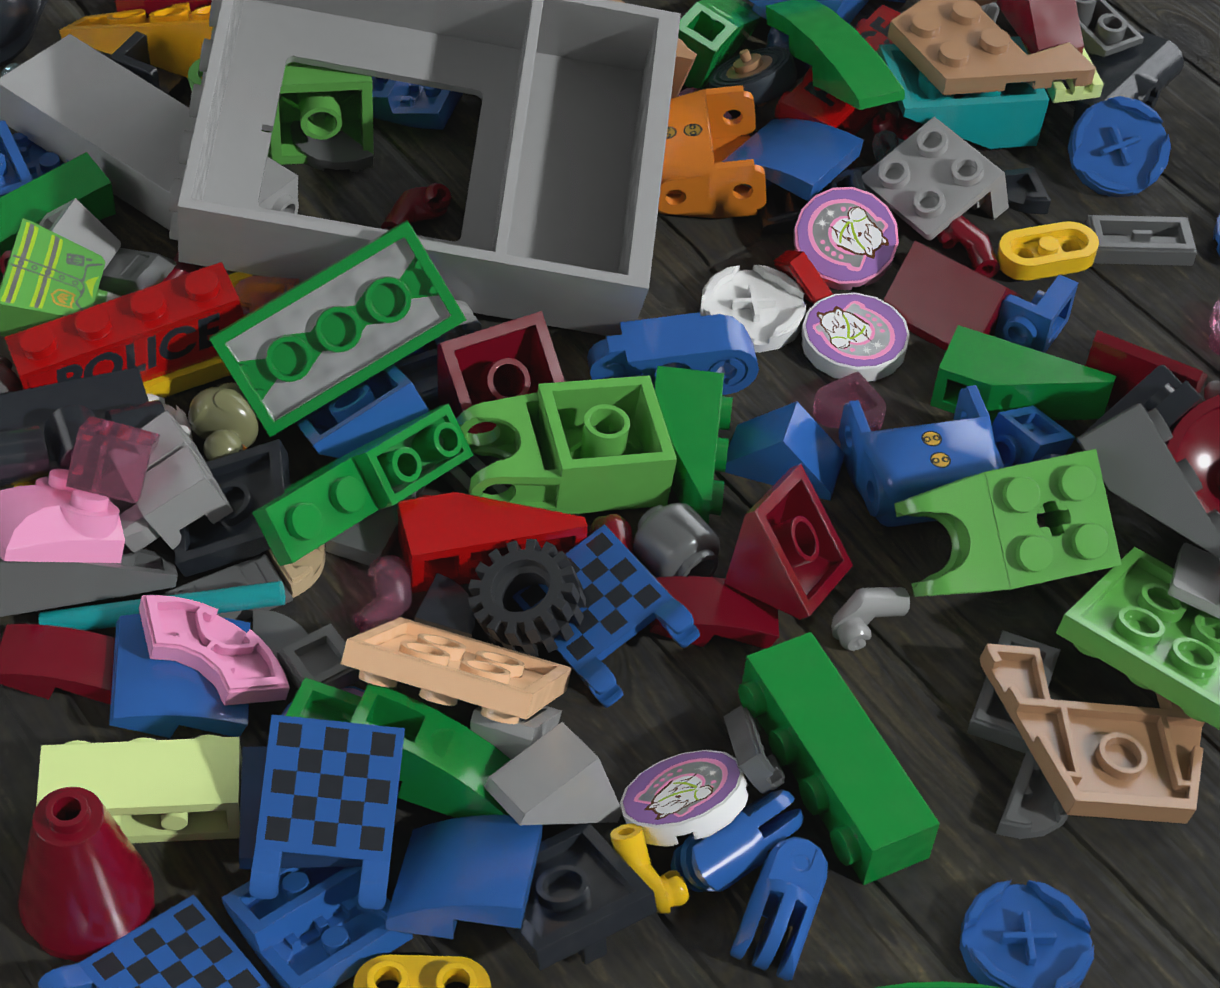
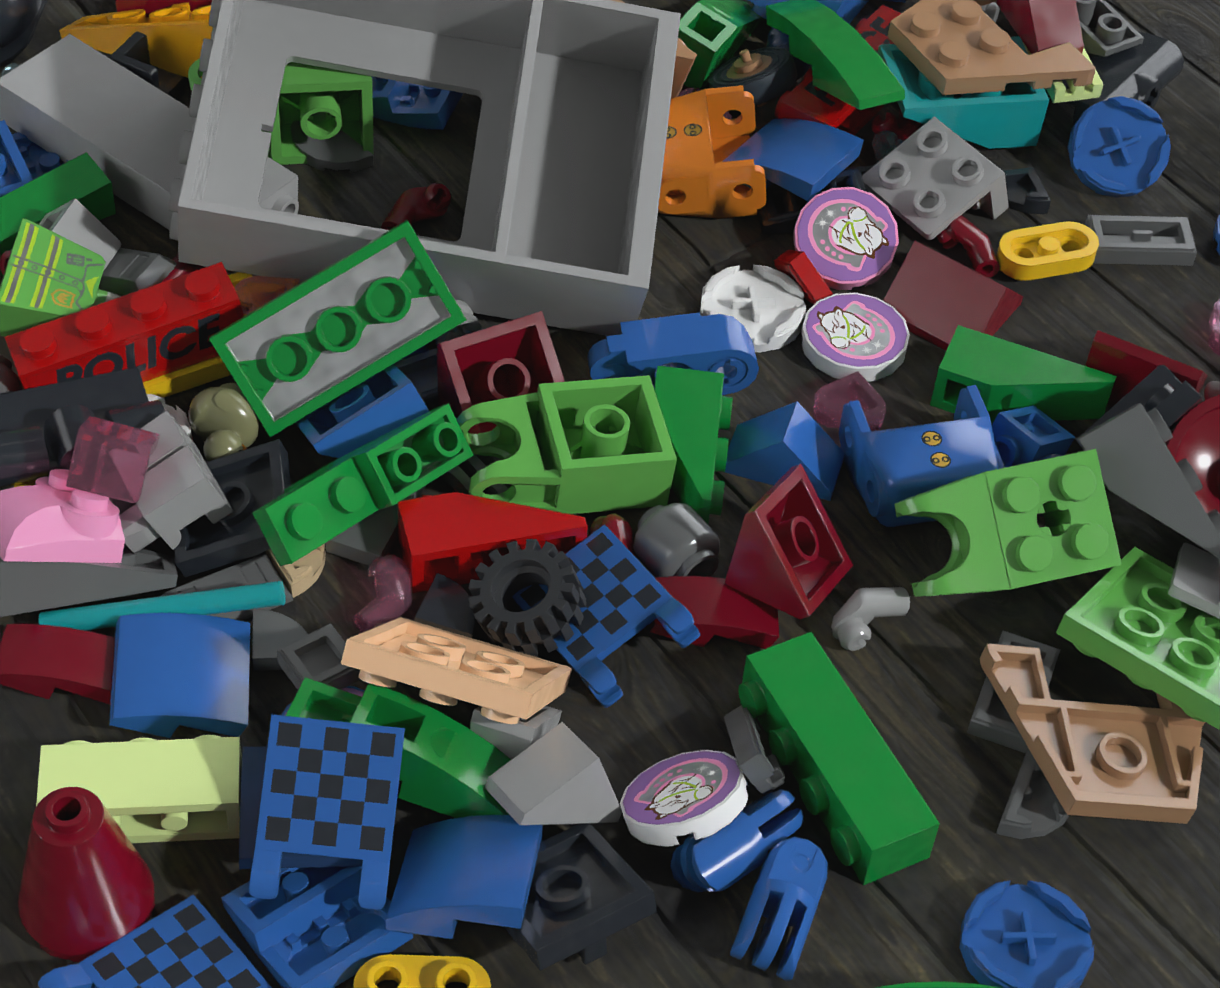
bright pink tile [139,595,290,705] -> none
yellow arm [610,823,689,914] -> none
blue bracket [994,274,1078,353] -> none

